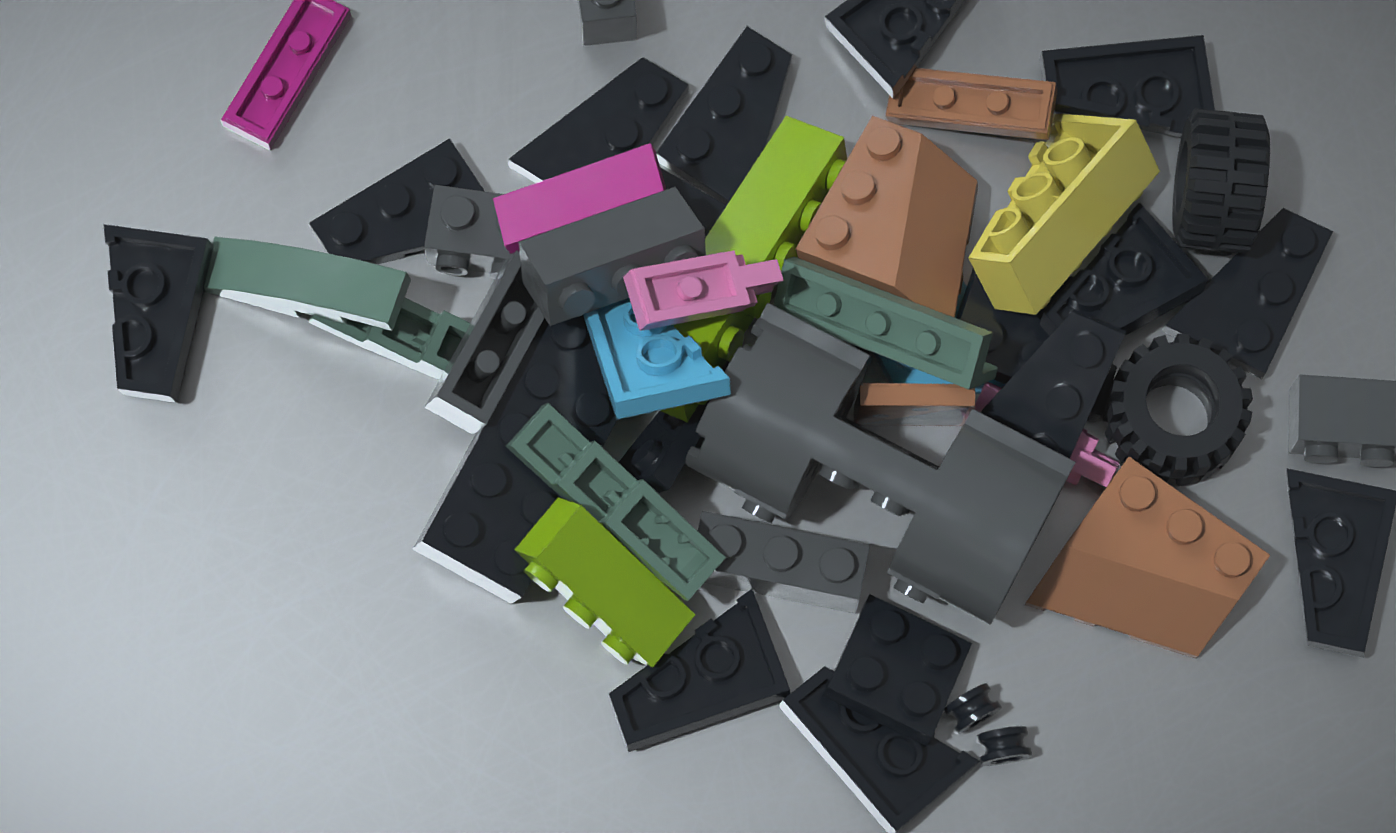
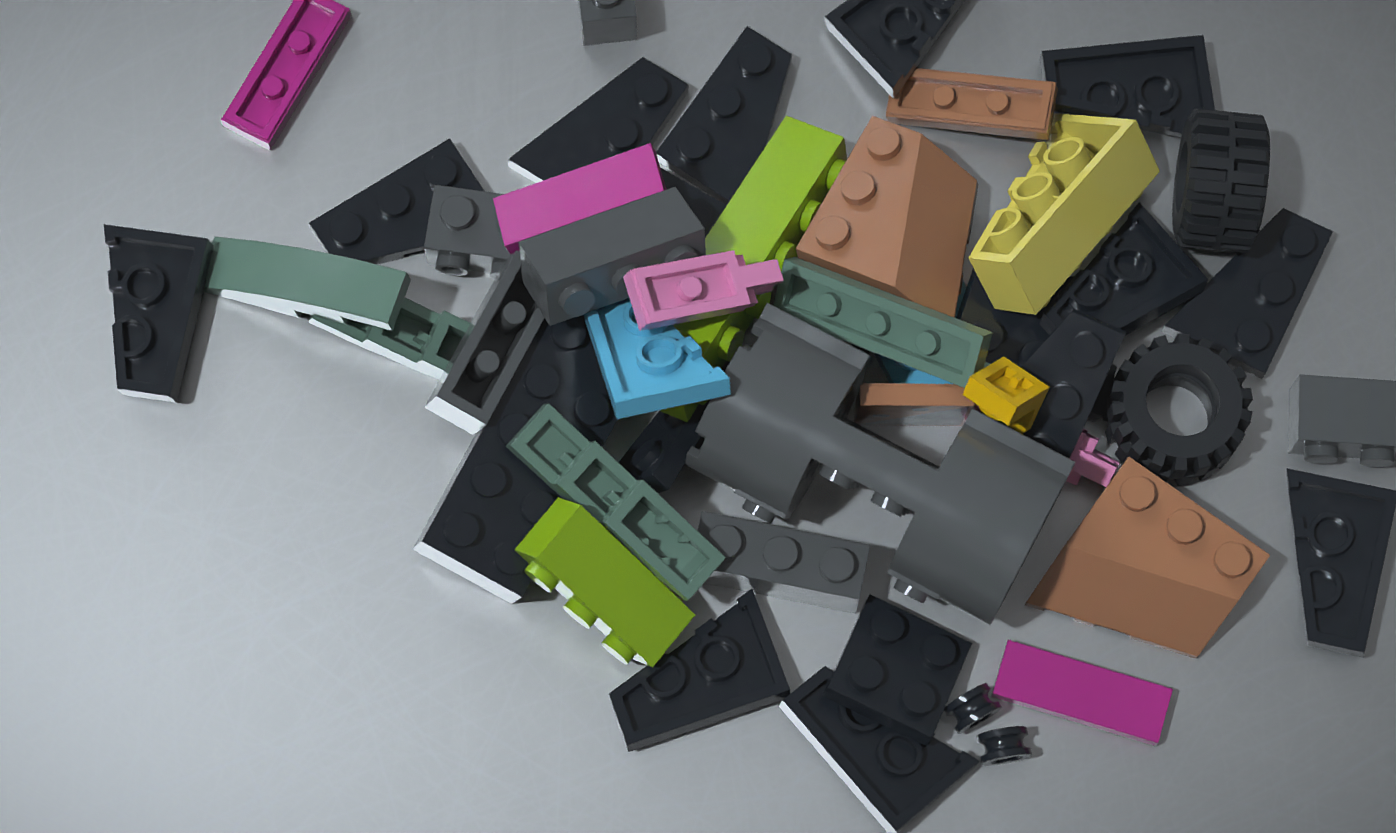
none -> yellow bracket [962,356,1050,433]
none -> dark pink tile [991,640,1173,746]

